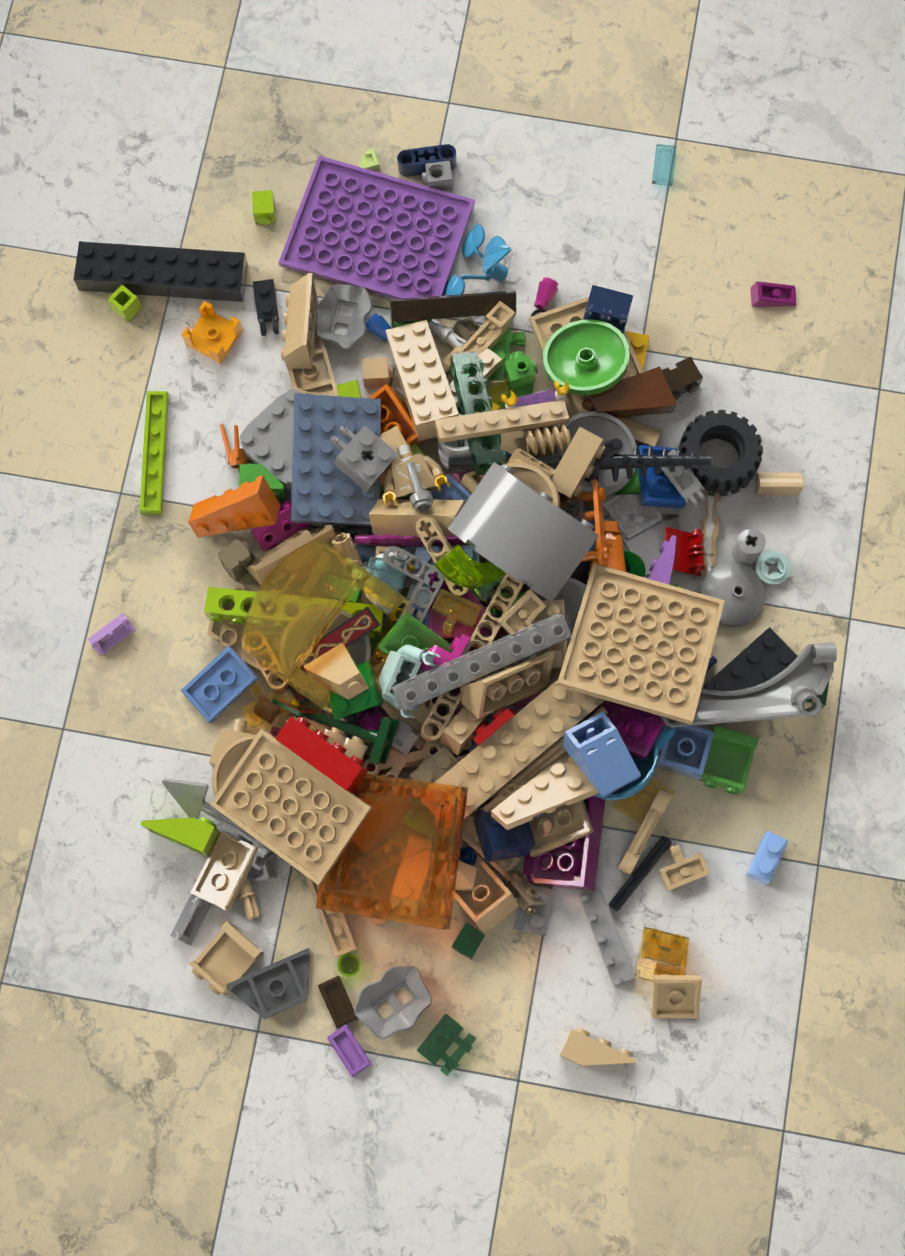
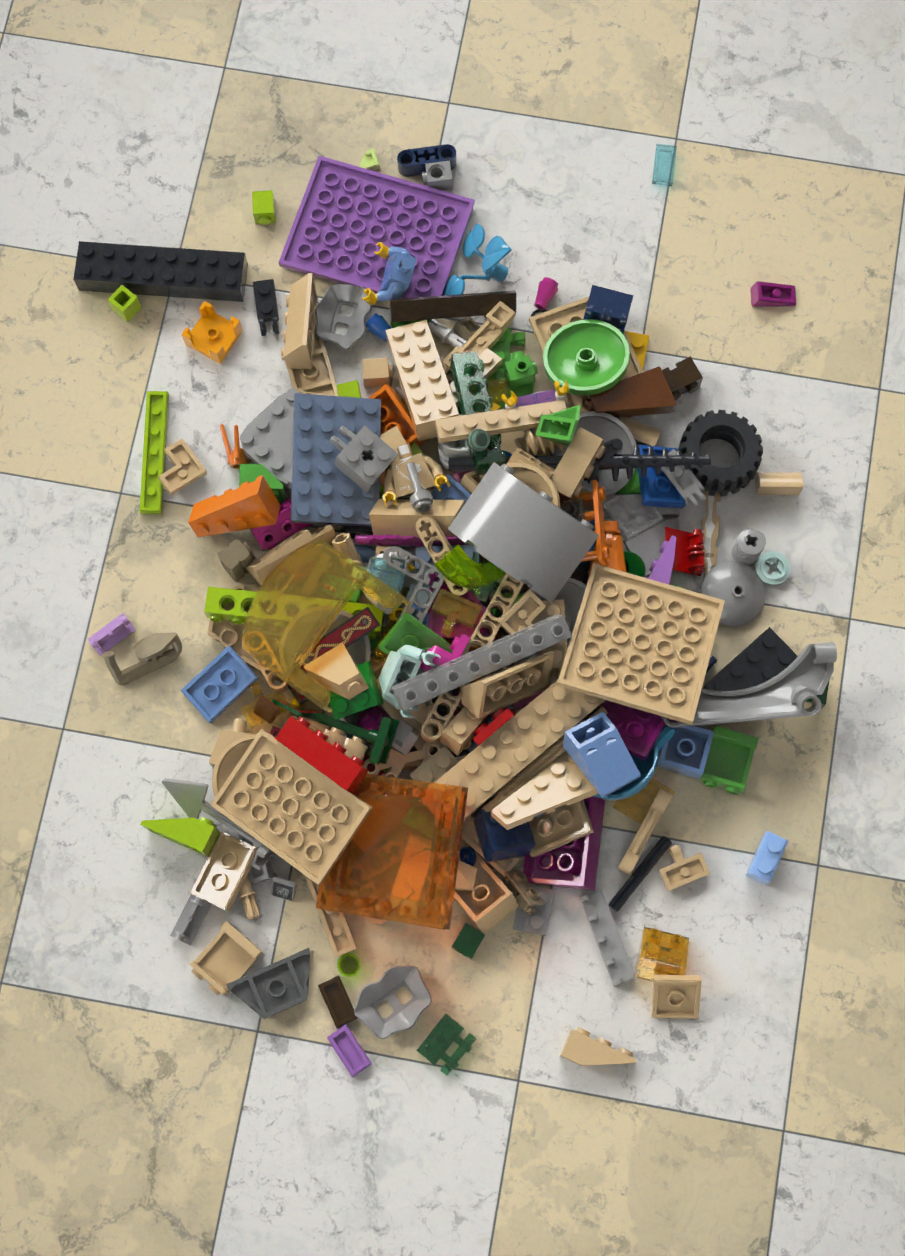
none -> dark tan piece [102,632,182,685]
none -> tan plate [158,439,207,496]
none -> slope [271,876,298,901]
none -> medium blue torso [362,242,416,305]
none -> sand green plate [468,429,490,452]
none -> bright green slope [535,404,581,446]

